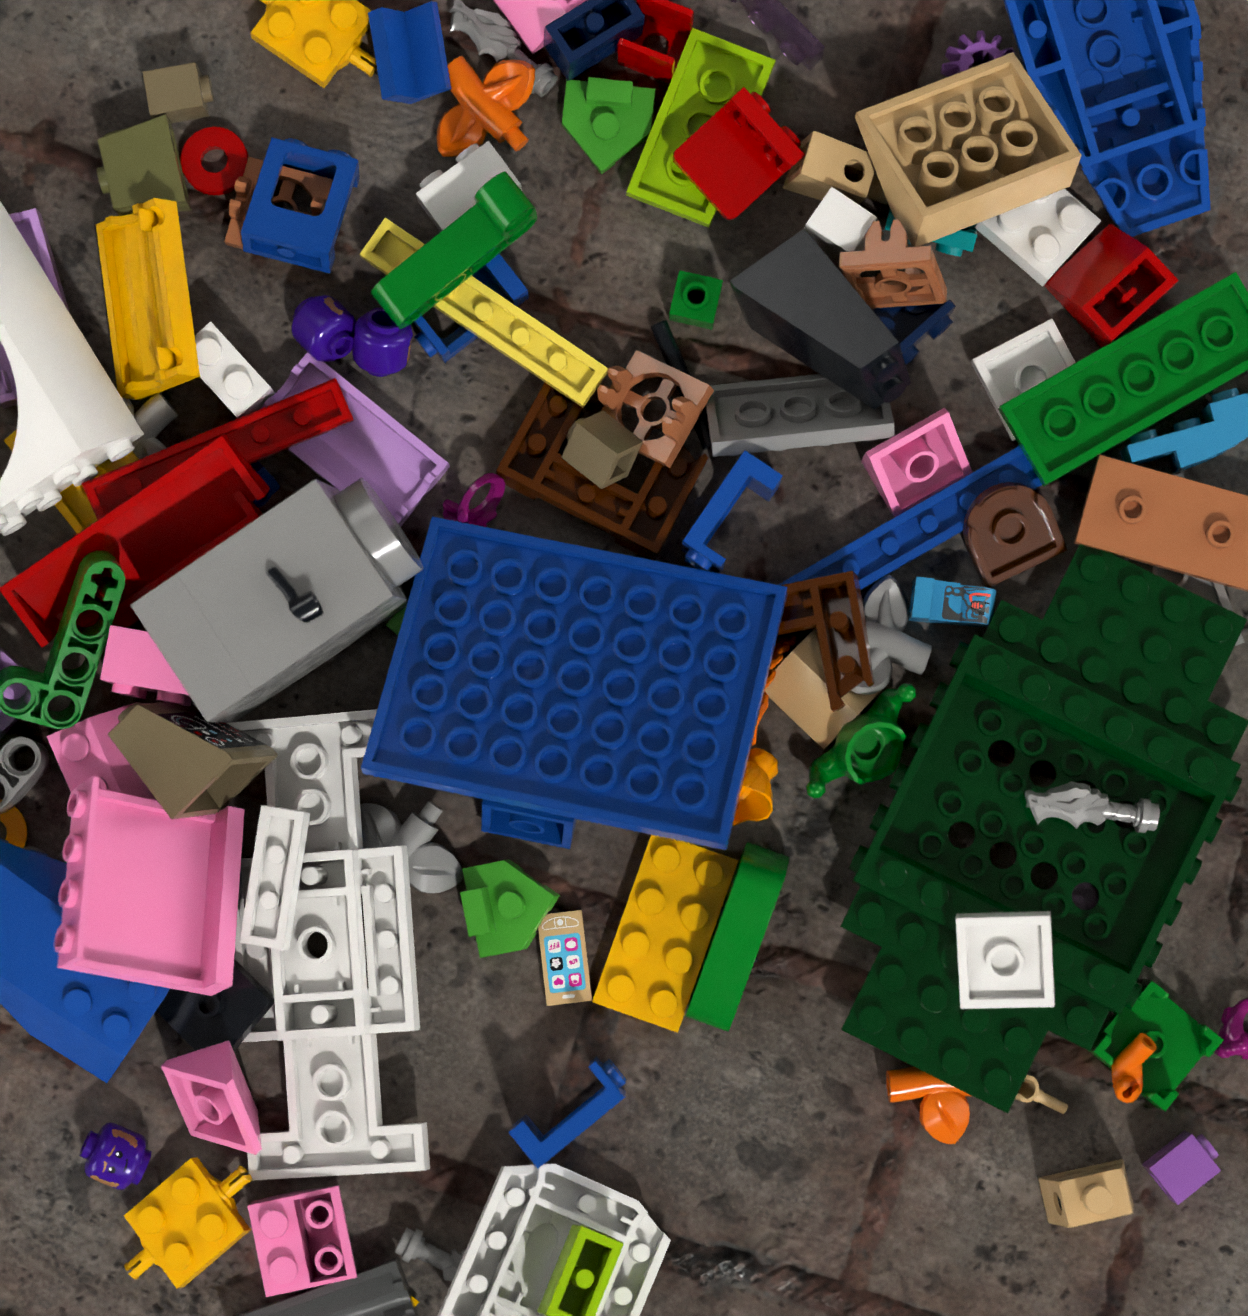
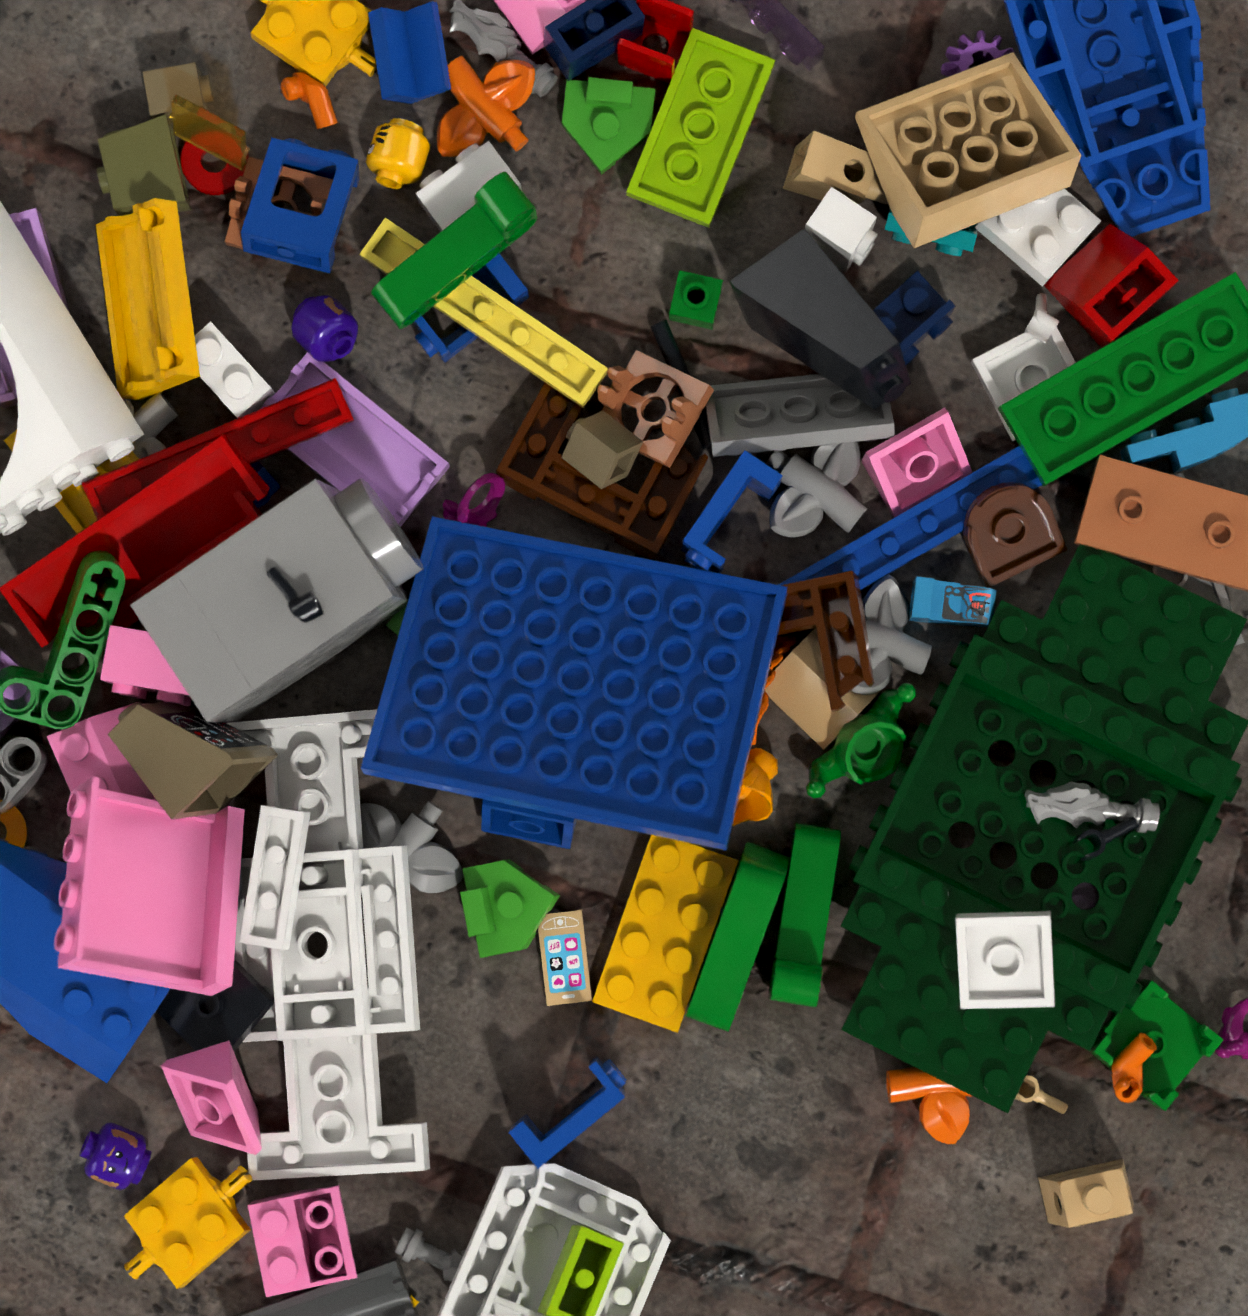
dark purple head [352,307,413,377] -> none
red bracket [672,87,805,220] -> none
nougat piece [839,219,947,308] -> none
medium lavender brick [1142,1130,1221,1205] -> none
none -> clear yellow piece [169,94,250,171]
none -> orange arm [281,72,338,129]
none -> yellow head [366,118,430,189]
none -> light grey plant [767,442,867,538]
none -> green beam [768,823,841,1008]
none -> white hand [1025,293,1059,344]
none -> black hand [1072,816,1139,861]

